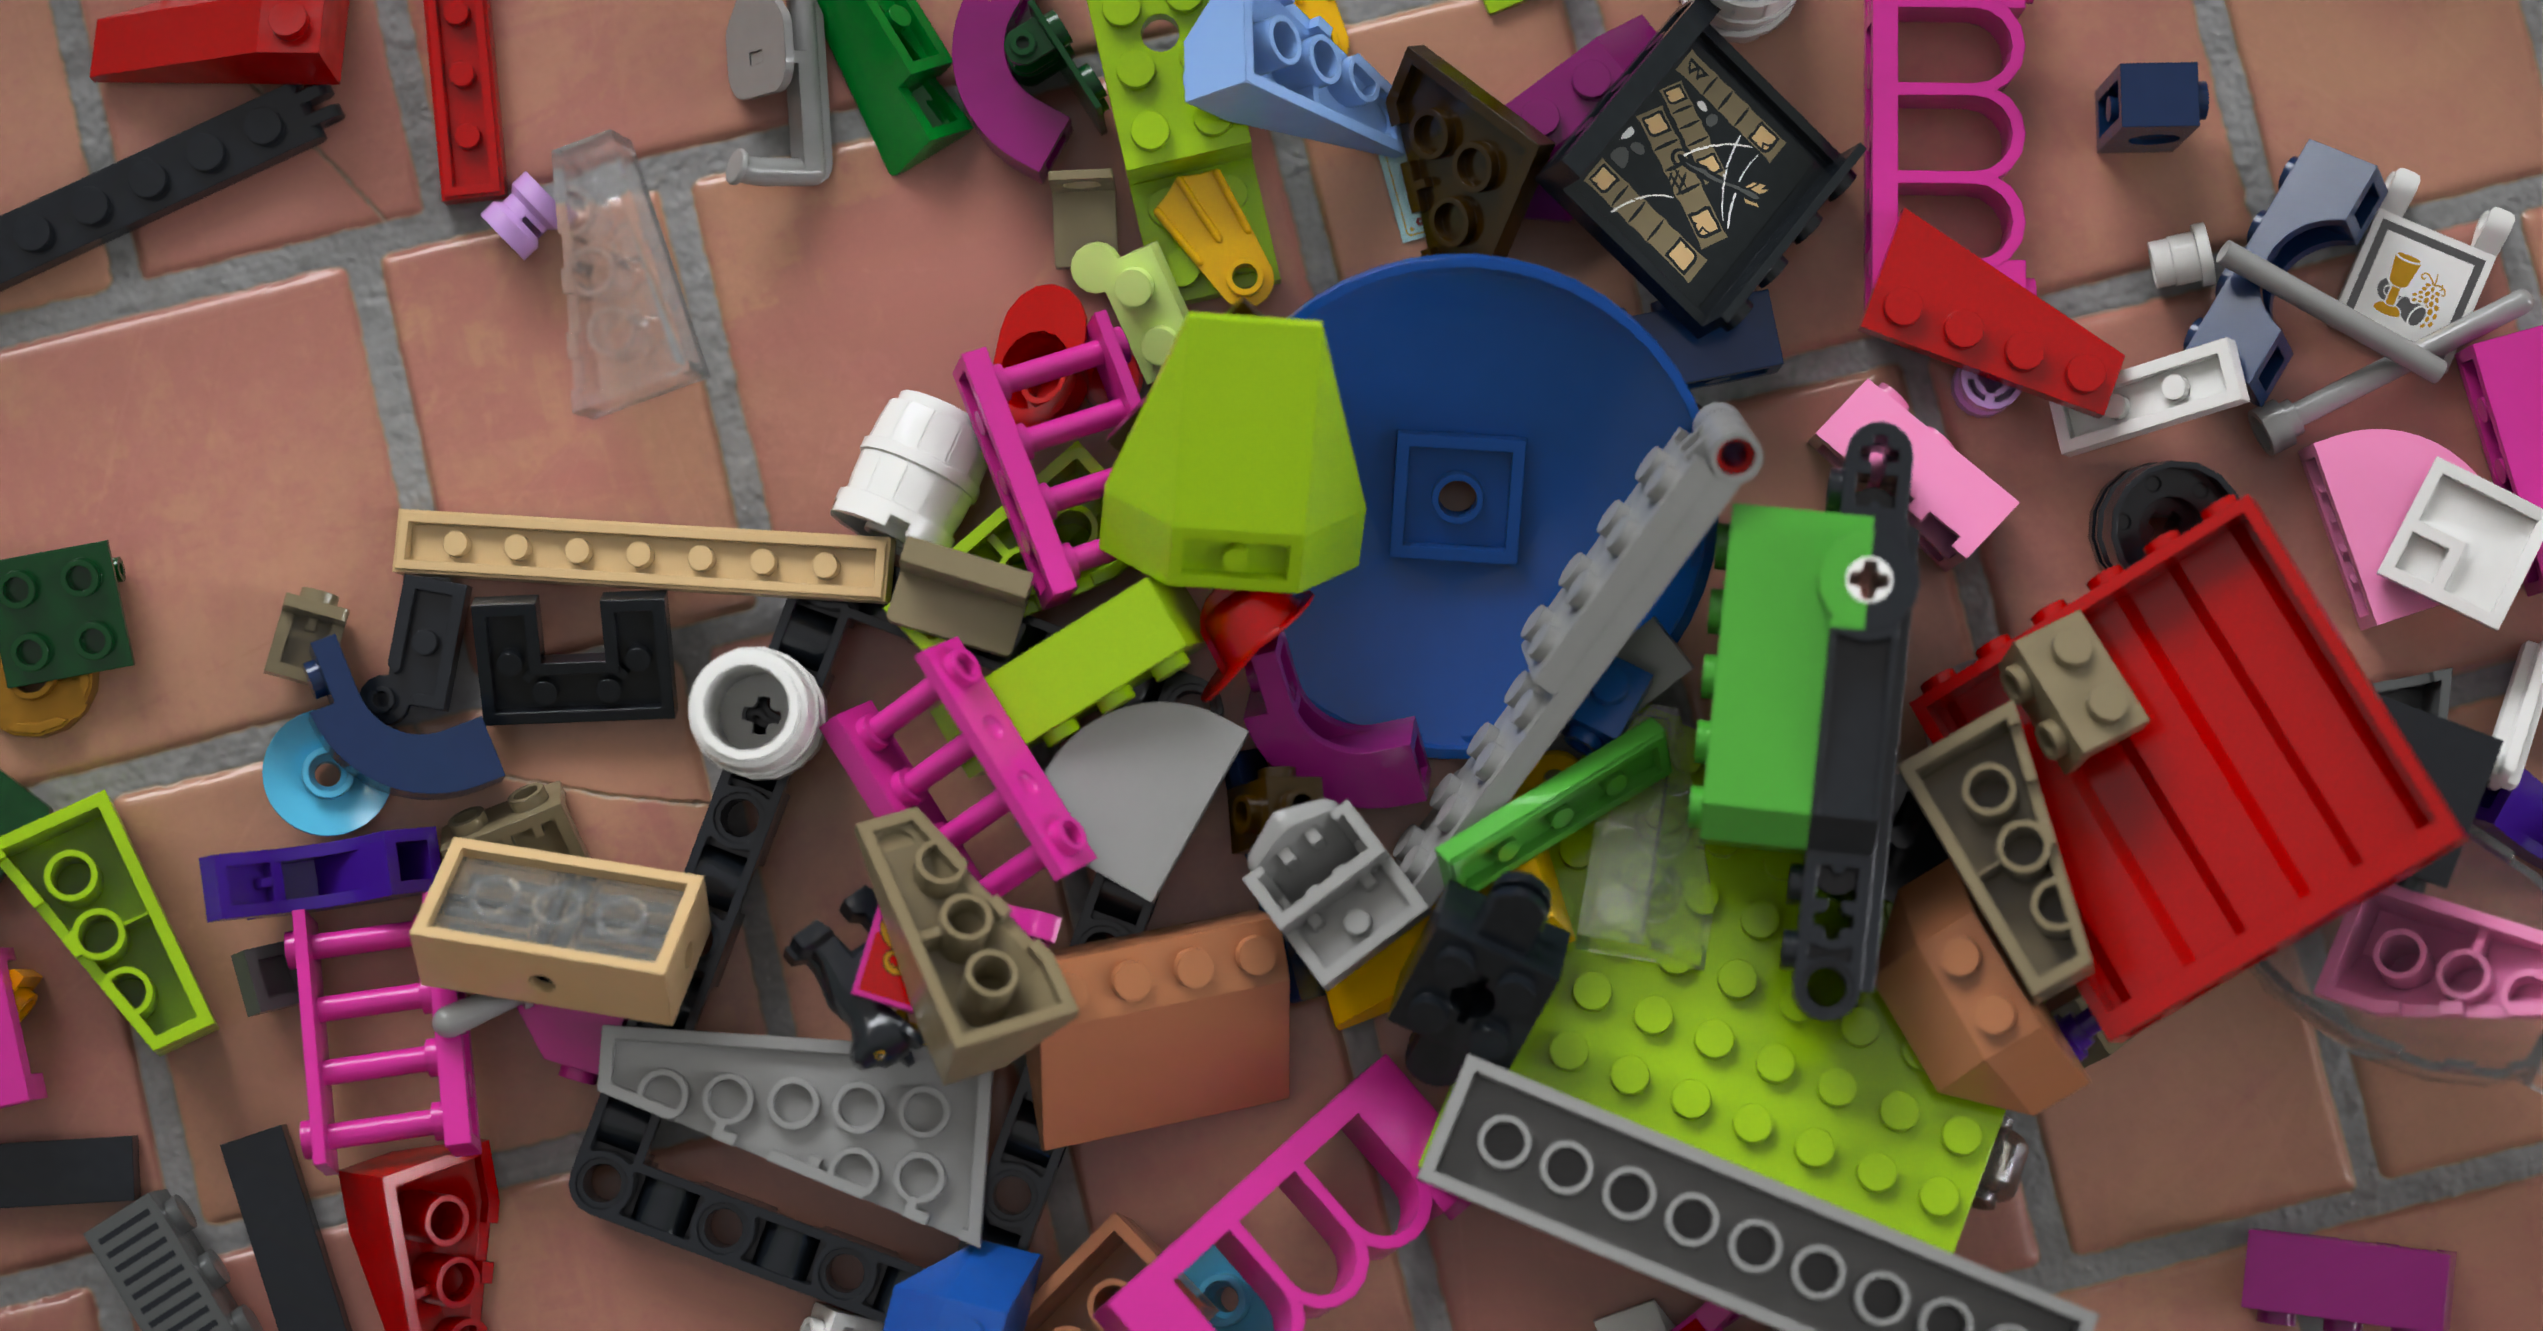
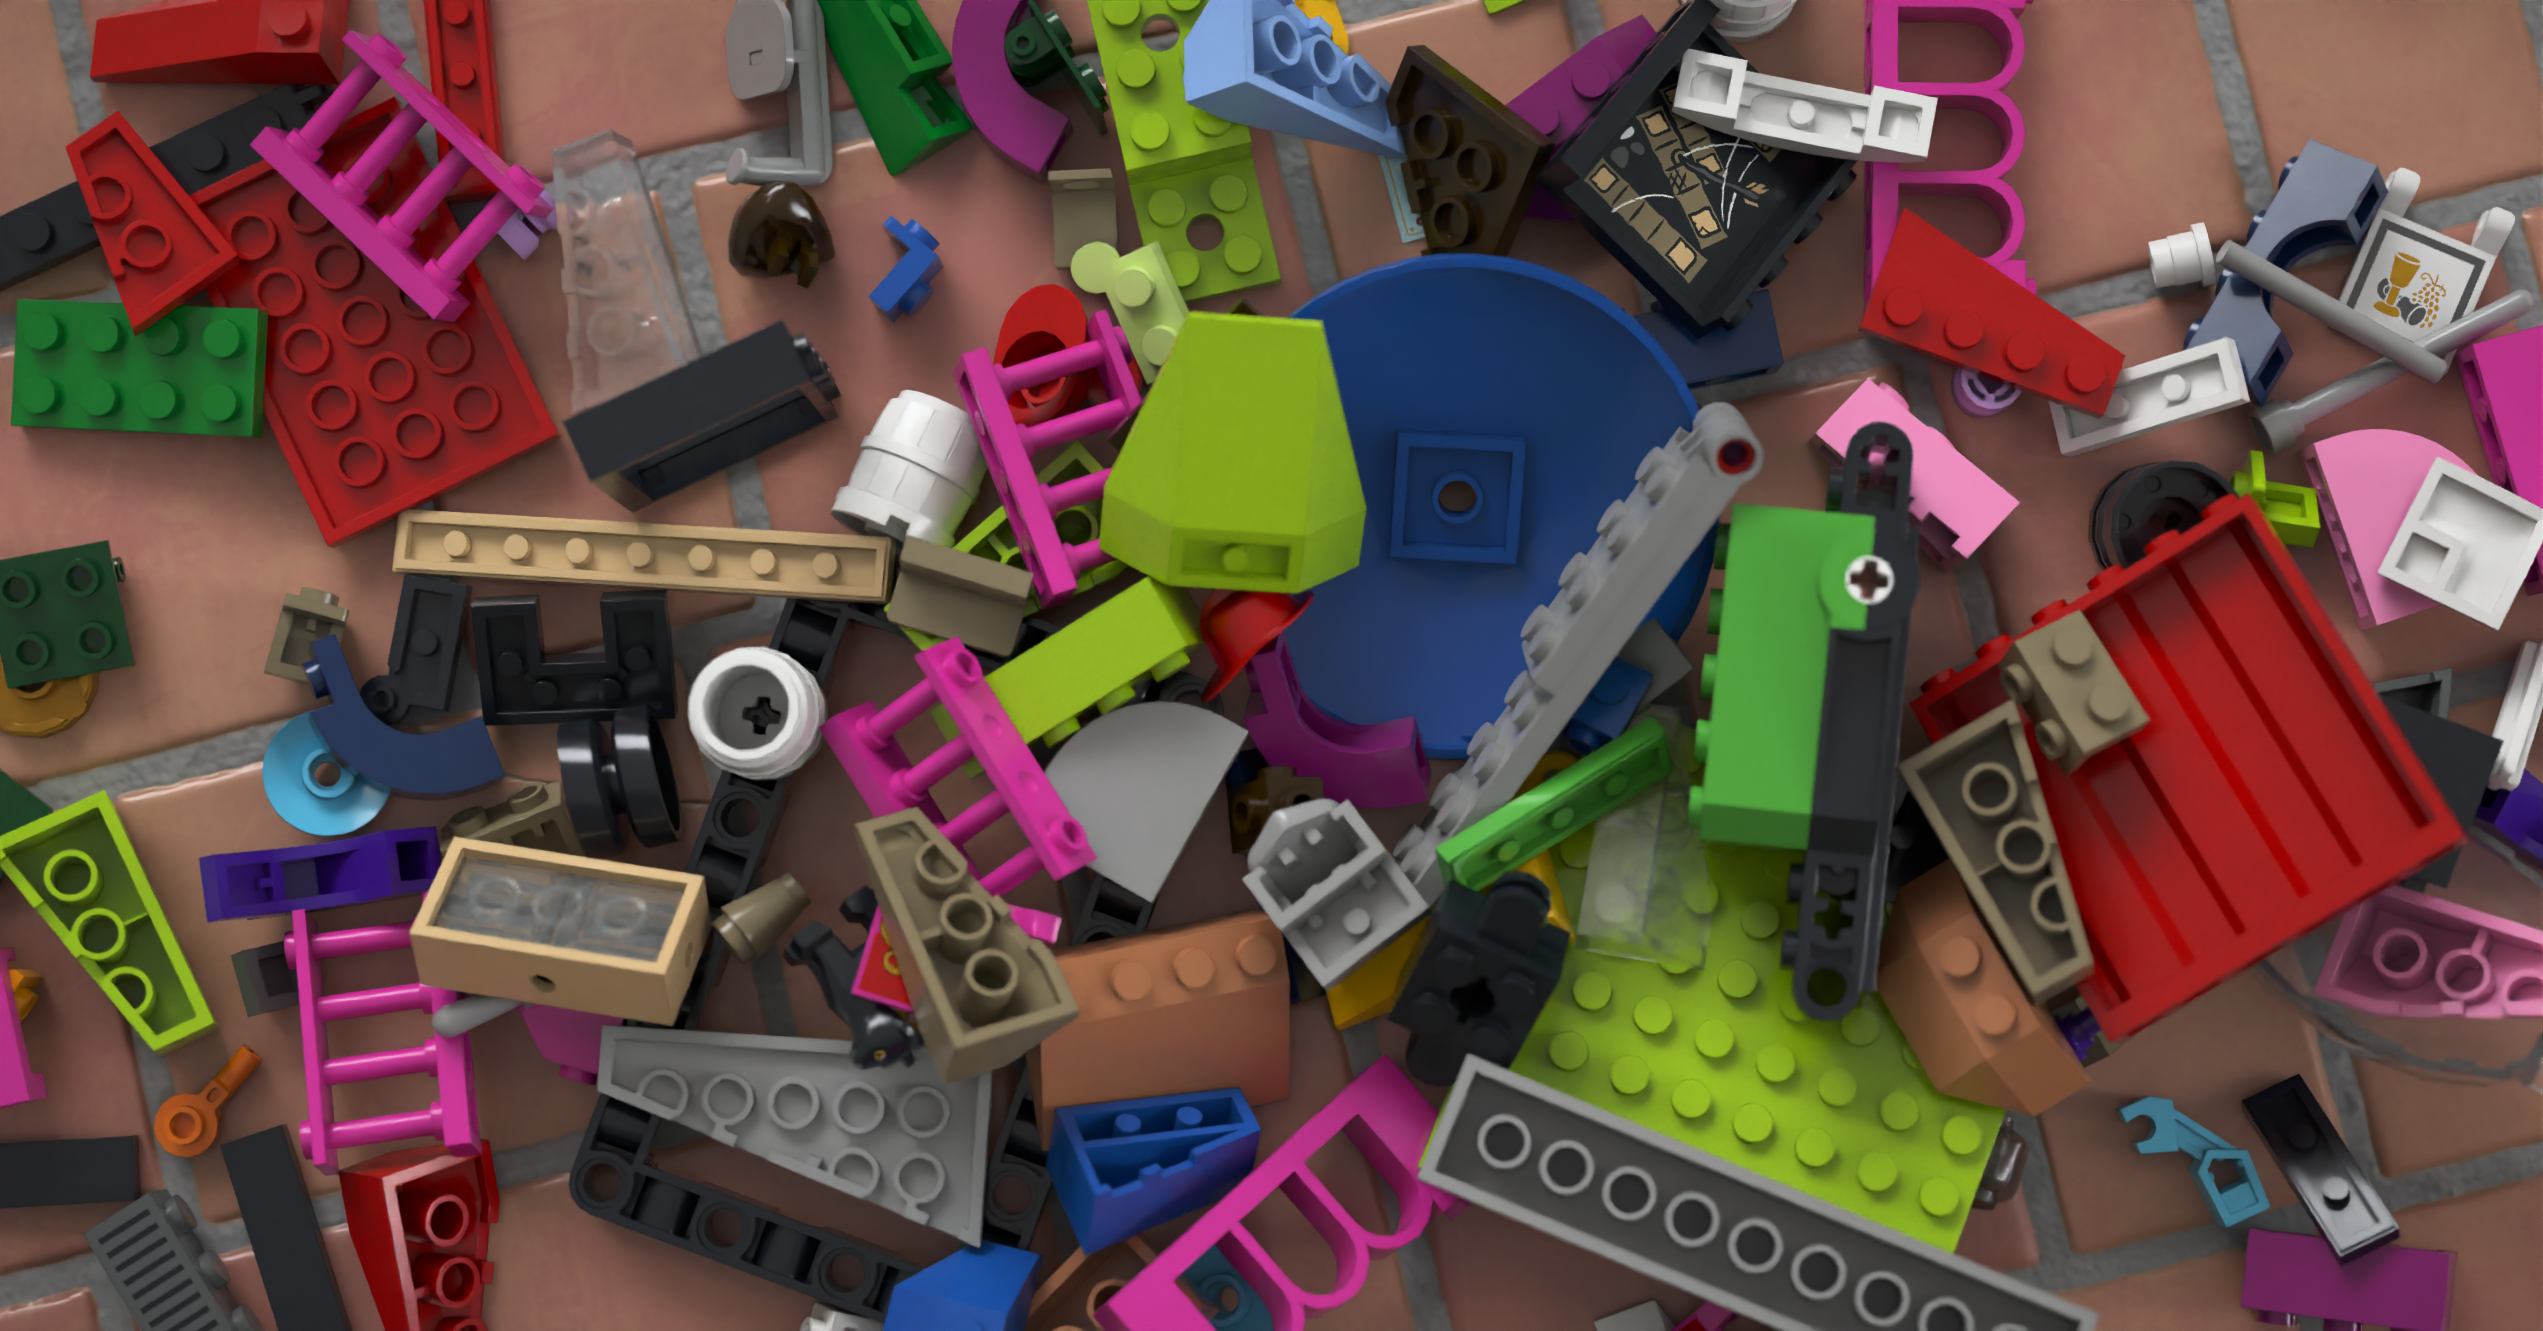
yellow piece [1153,169,1274,307] -> none
dark blue brick [2095,62,2209,153] -> none
none -> green plate [11,299,268,438]
none -> red wing [65,111,240,337]
none -> orange plate [154,1044,263,1157]
none -> red plate [189,96,562,548]
none -> dark pink fence [250,30,554,322]
none -> black wheel [557,704,683,860]
none -> black window [562,320,841,512]
none -> dark tan cone [711,872,811,964]
none -> dark brown piece [728,181,835,288]
none -> blue bracket [868,216,943,323]
none -> blue wedge [1046,1087,1261,1256]
none -> white slope [1672,49,1938,163]
none -> medium azure piece [2116,1096,2271,1228]
none -> lime bracket [2228,450,2320,548]
none -> black tile [2241,1073,2400,1266]

